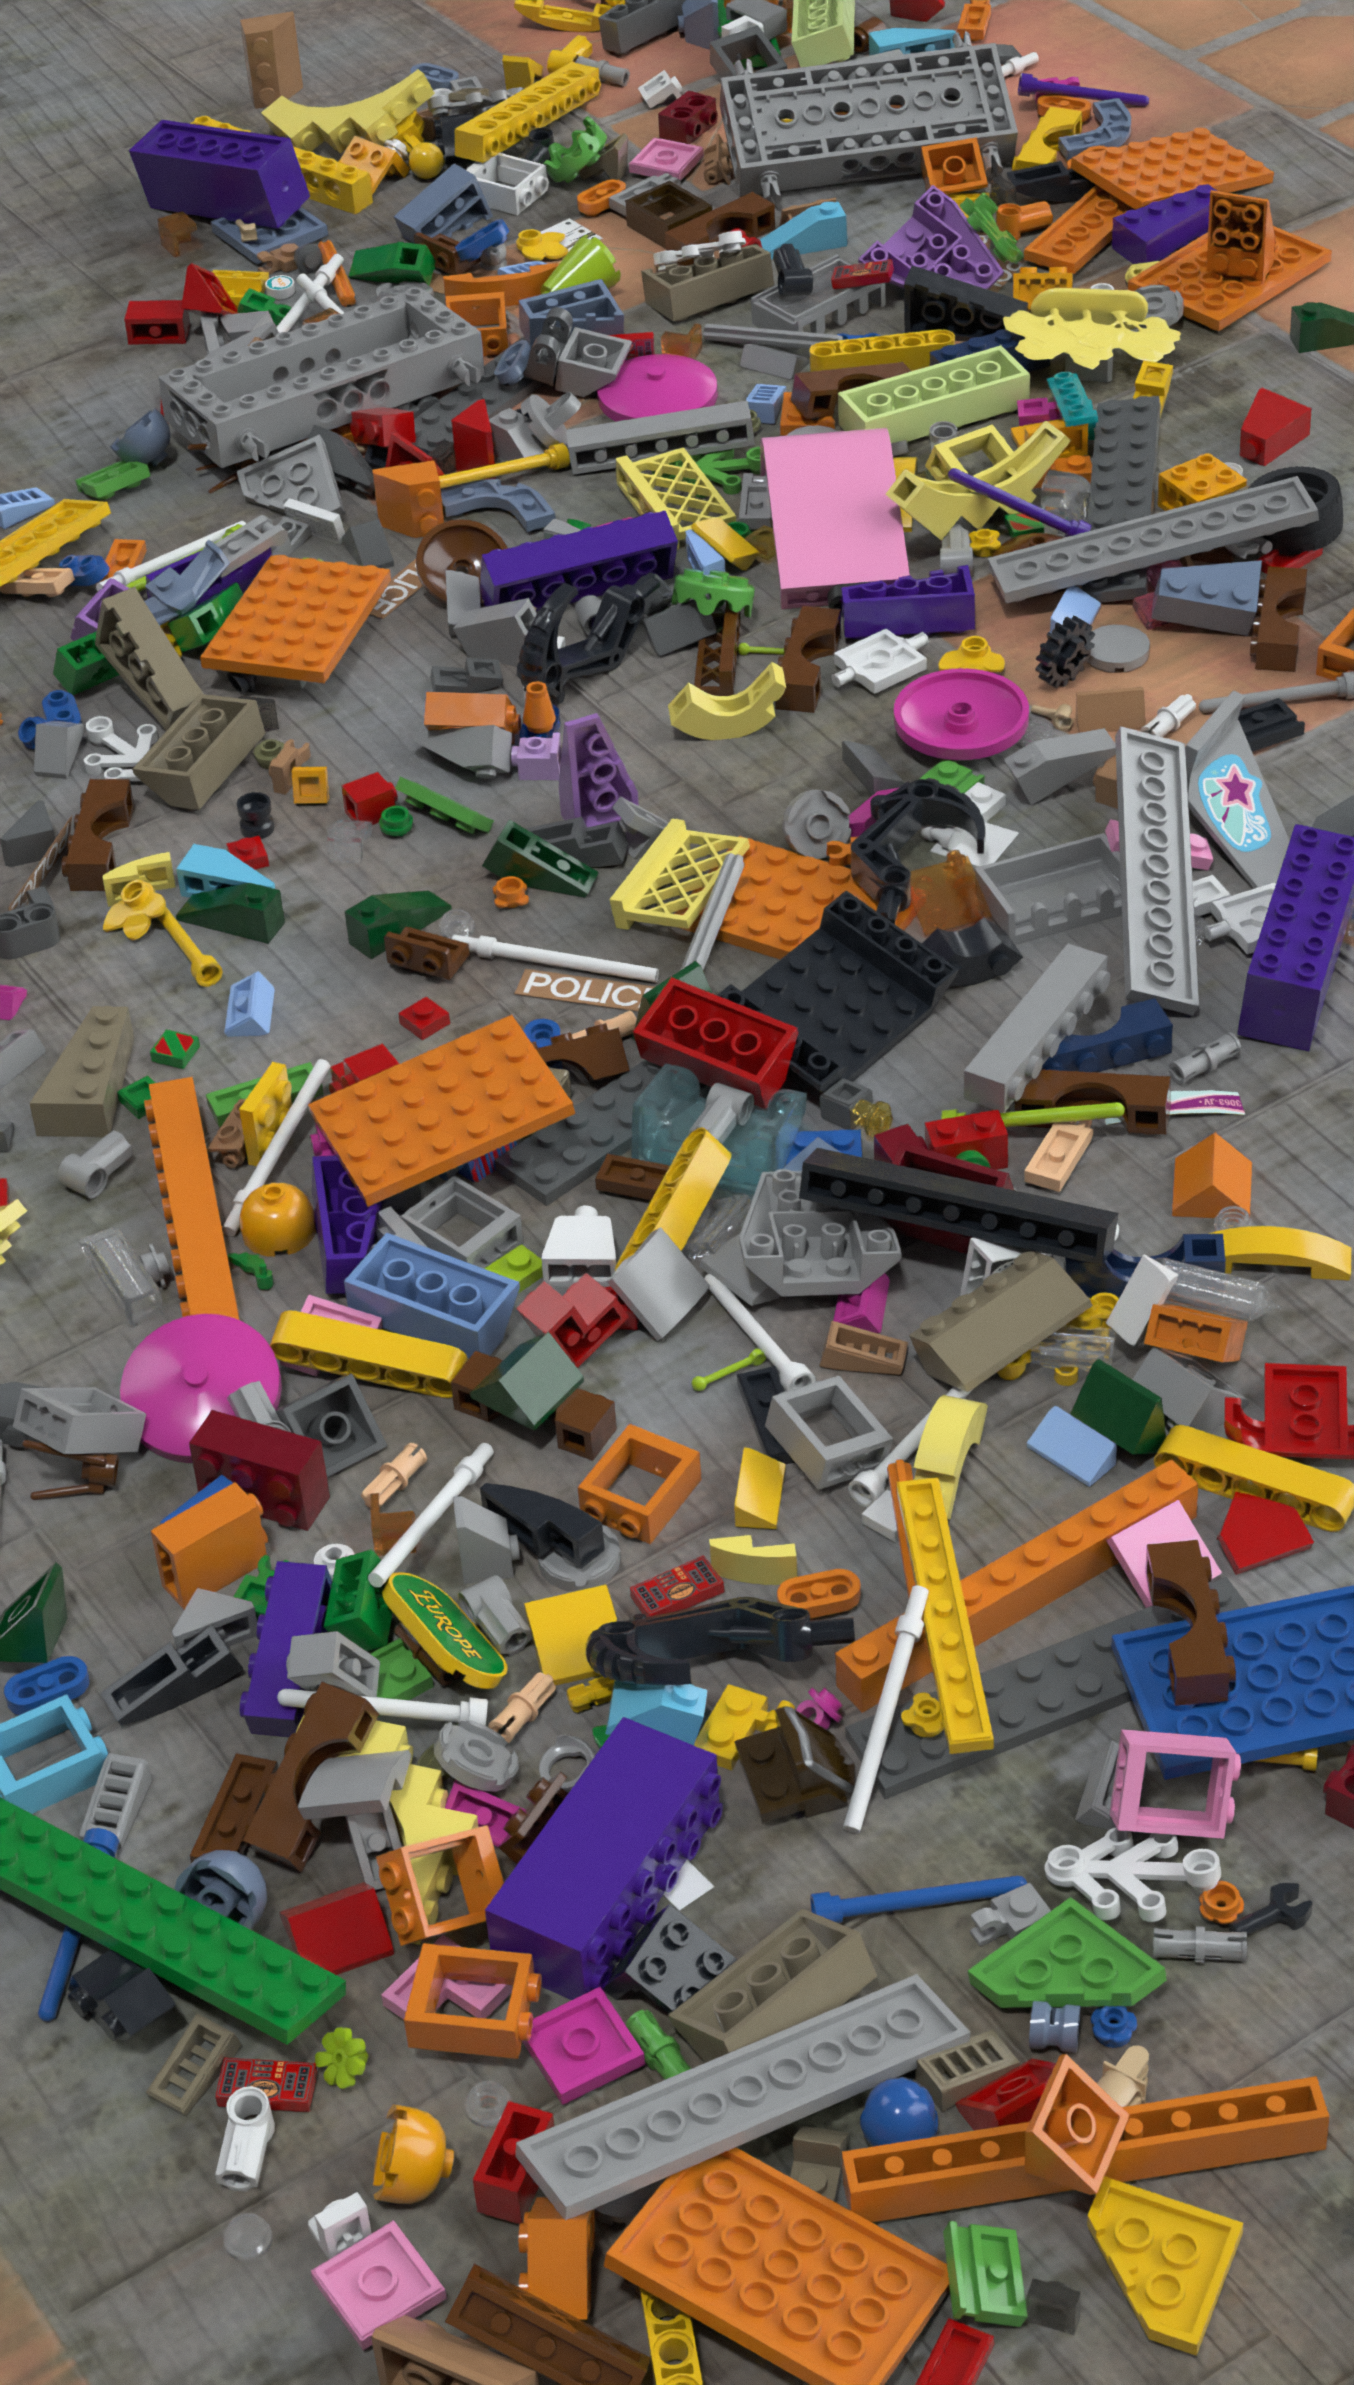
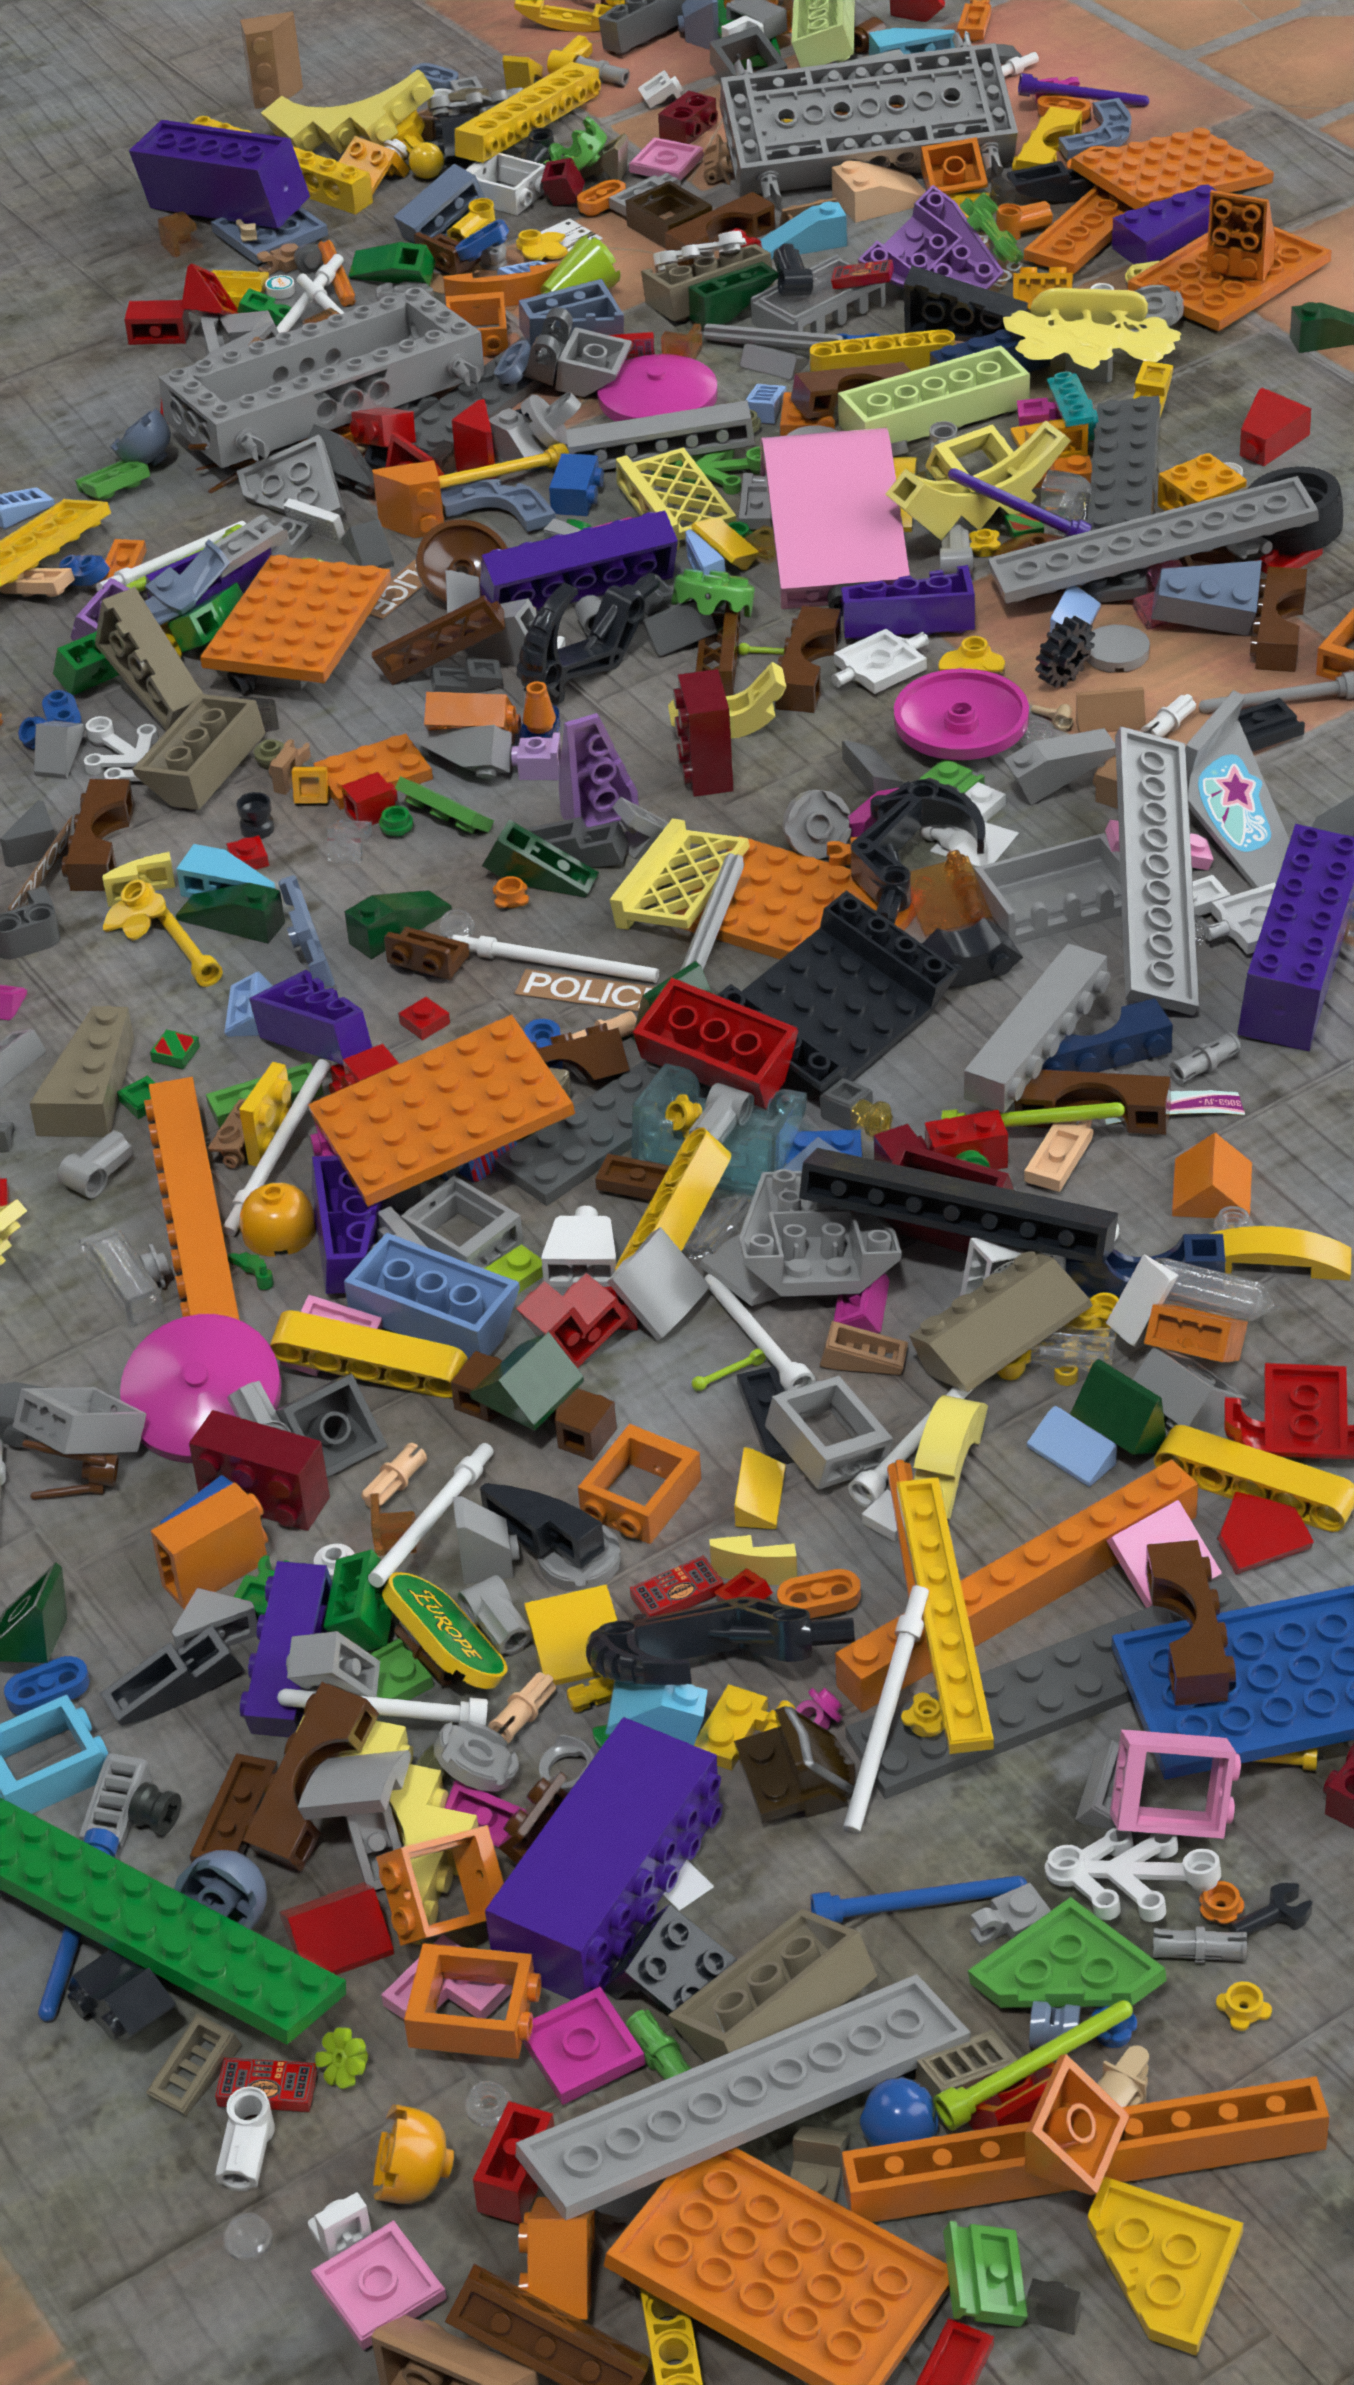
none -> pearl dark grey wheel [128,1782,182,1835]
none -> dark purple wedge [249,969,372,1065]
none -> sand blue plate [278,875,335,987]
none -> orange plate [313,733,433,810]
none -> reddish brown fence [372,595,505,685]
none -> yellow piece [447,198,496,242]
none -> dark red brick [541,158,585,206]
none -> blue brick [549,453,604,516]
none -> yellow plate [665,1094,702,1138]
none -> dark red brick [673,669,734,797]
none -> dark green slope [688,262,778,328]
none -> red plate [714,1568,773,1602]
none -> light nougat slope [832,160,926,223]
none -> lime piece [933,2000,1133,2131]
none -> yellow plate [1216,1981,1272,2031]

